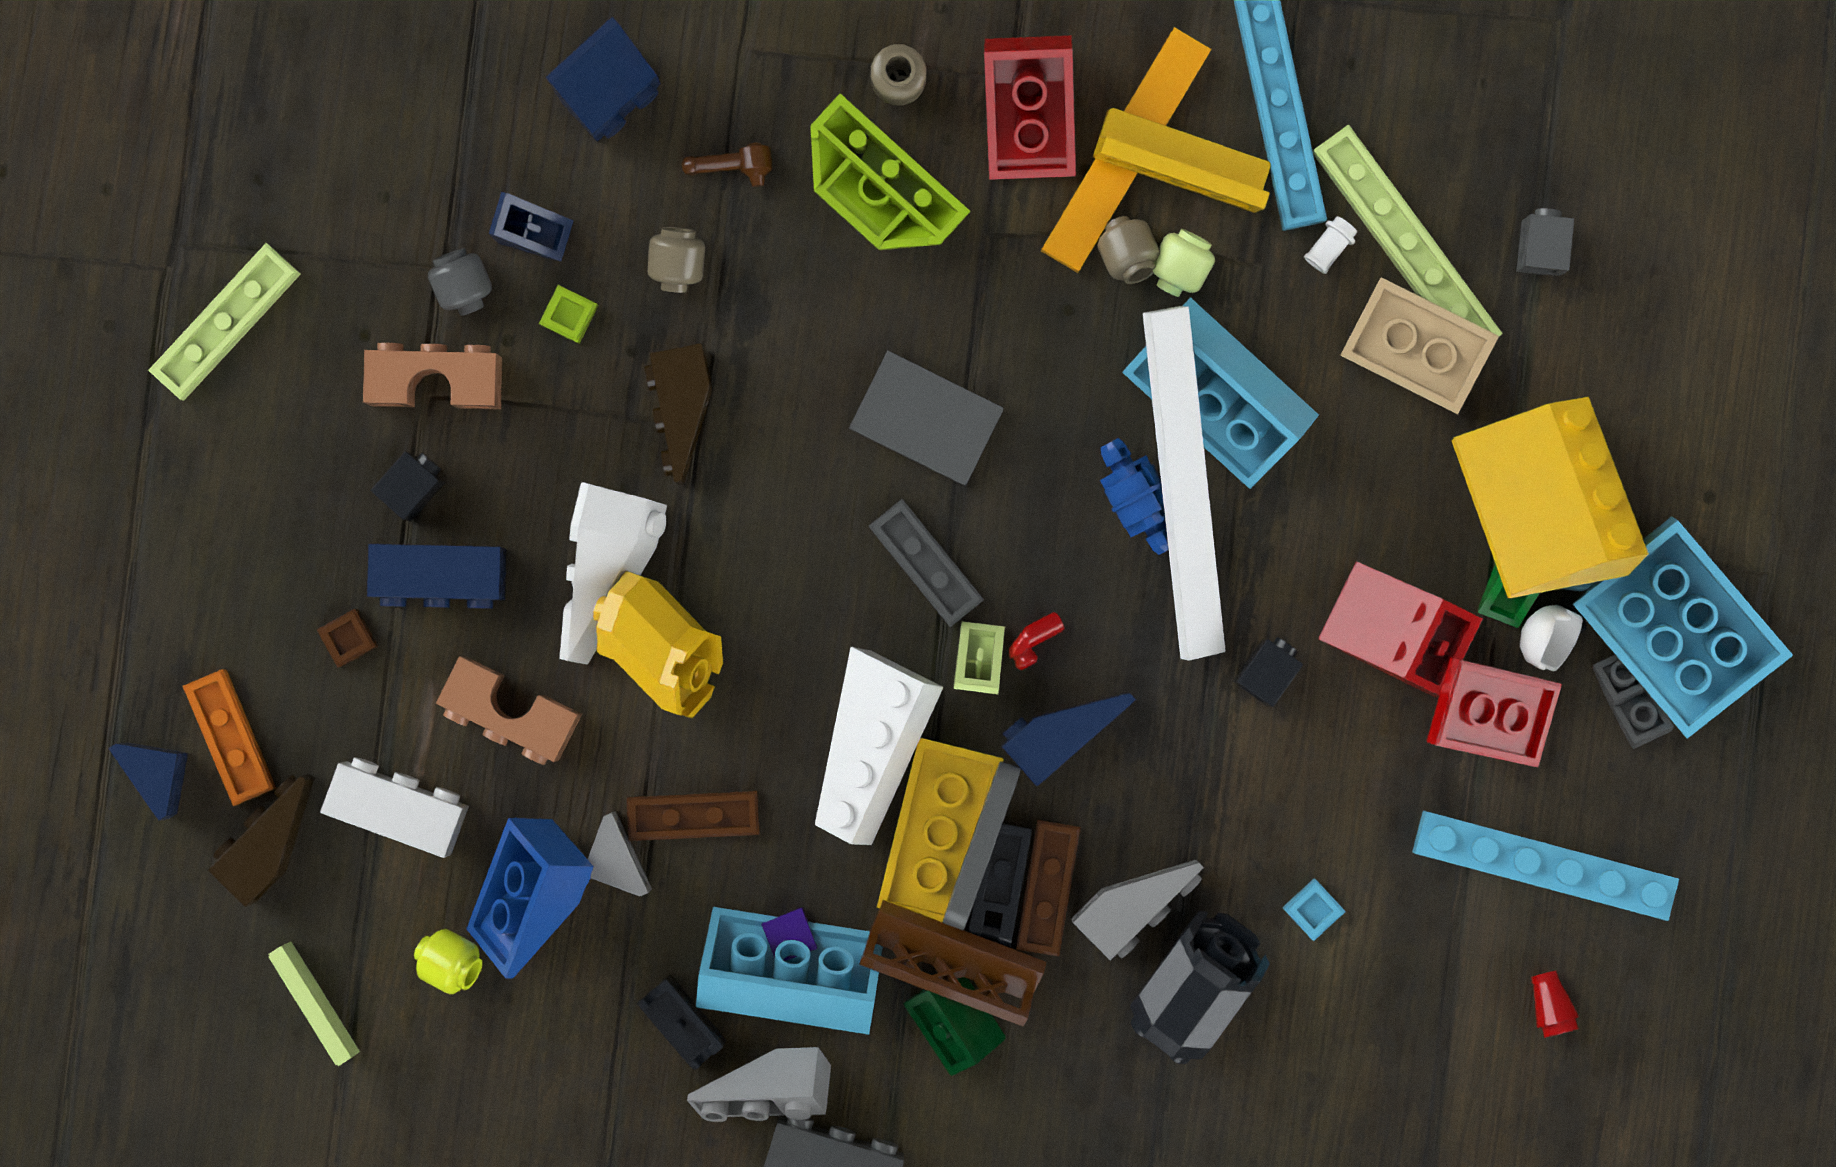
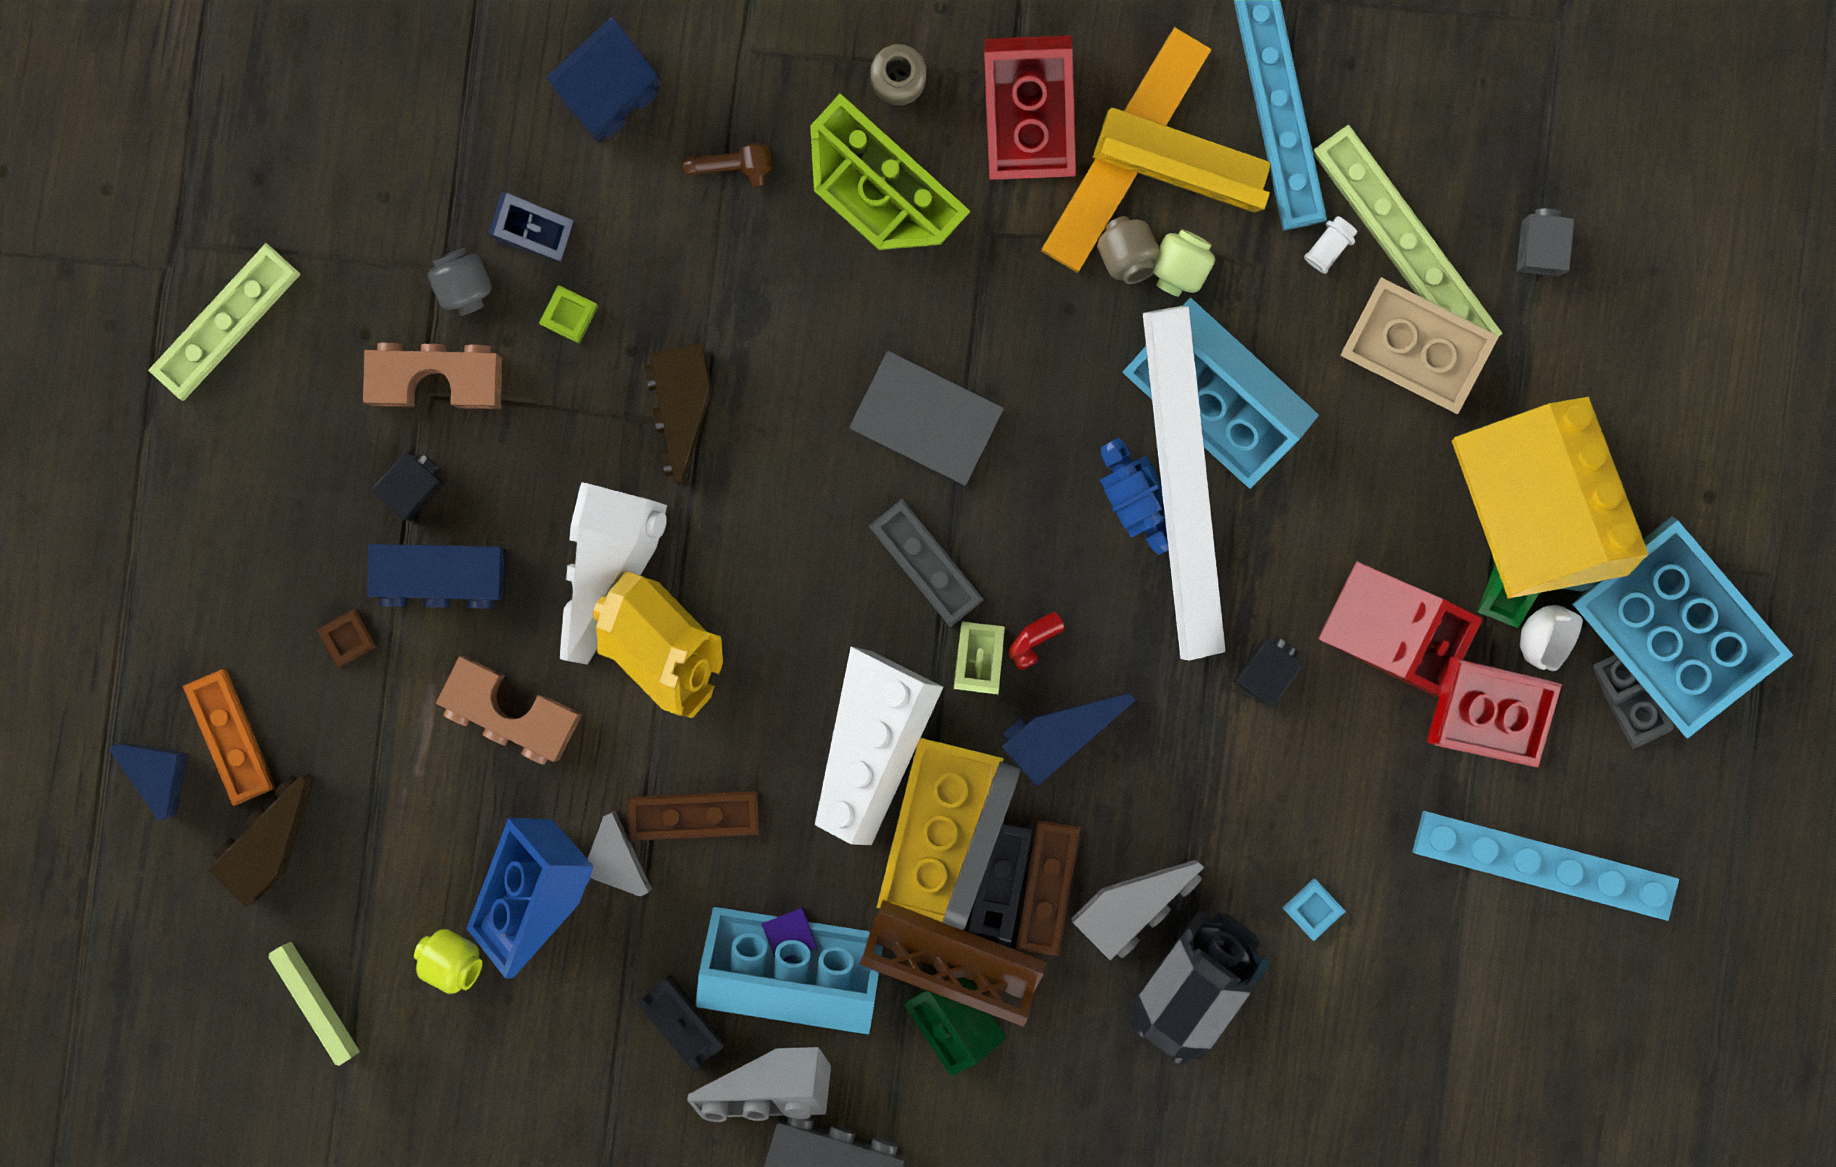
white brick [320,757,469,858] -> none
dark tan head [647,227,705,292] -> none
red cone [1531,970,1580,1038] -> none

